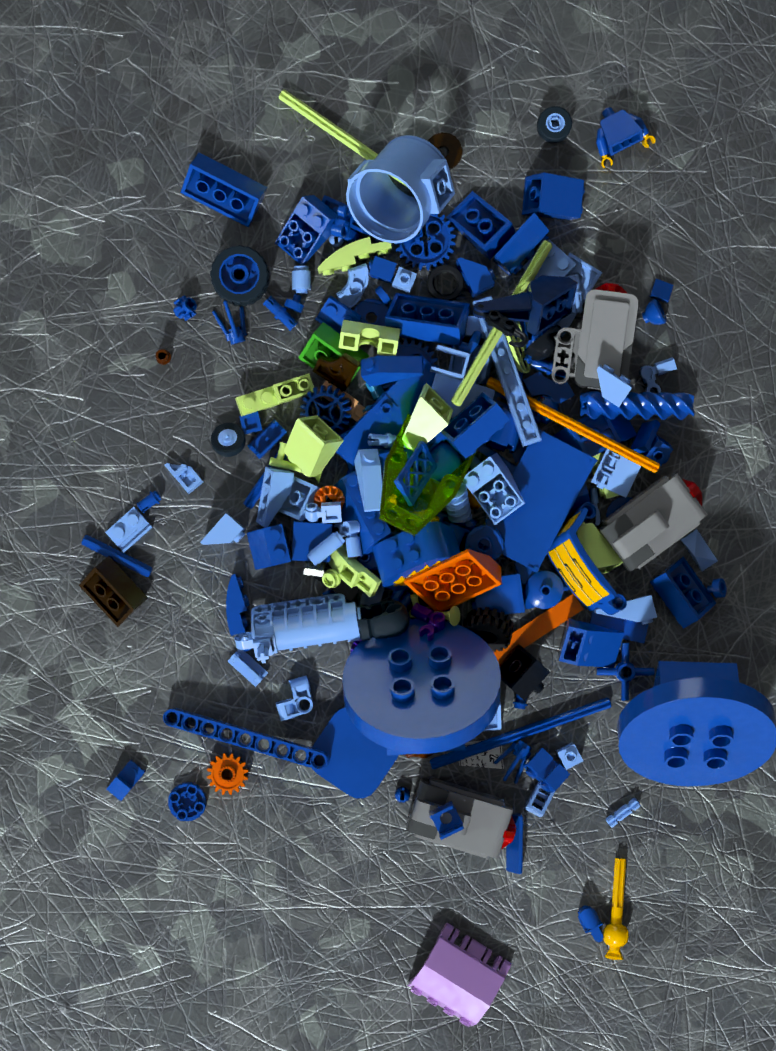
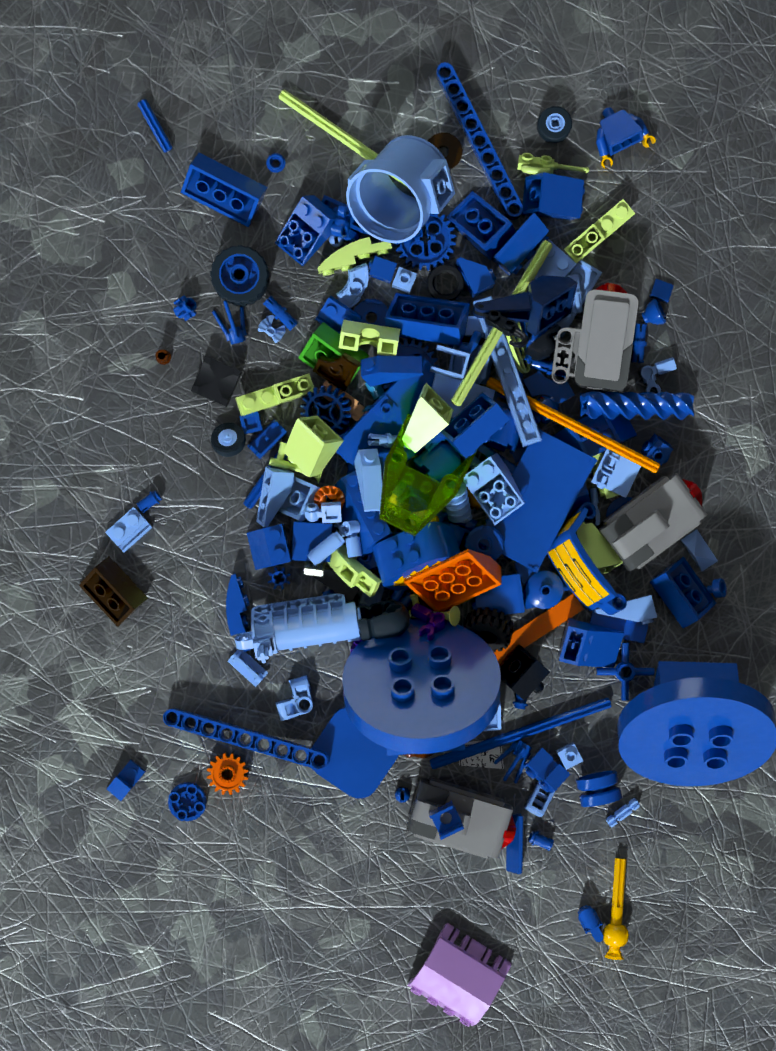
blue axle [81,535,153,577] -> none
light blue slope [165,463,203,494] -> none
light blue slope [200,513,246,545] -> none
blue tile [284,294,304,313] -> none
light blue brick [292,266,311,294] -> none
yellowish green plate [322,569,341,588] -> none
blue tile [375,285,392,305] -> none
blue window [394,441,437,506] -> none
light blue slope [597,364,632,407] -> none
blue tile [631,419,660,453] -> none
none -> blue axle [138,99,173,153]
none -> black brick [191,356,242,407]
none -> light blue piece [258,315,285,343]
none -> blue plate [266,153,286,173]
none -> blue gear [268,567,291,590]
none -> blue beam [436,62,523,220]
none -> yellowish green piece [517,153,589,175]
none -> blue pin [528,831,554,851]
none -> yellowish green slope [564,199,635,264]
none -> blue wheel [576,770,622,807]
none -> blue pin [631,323,647,363]

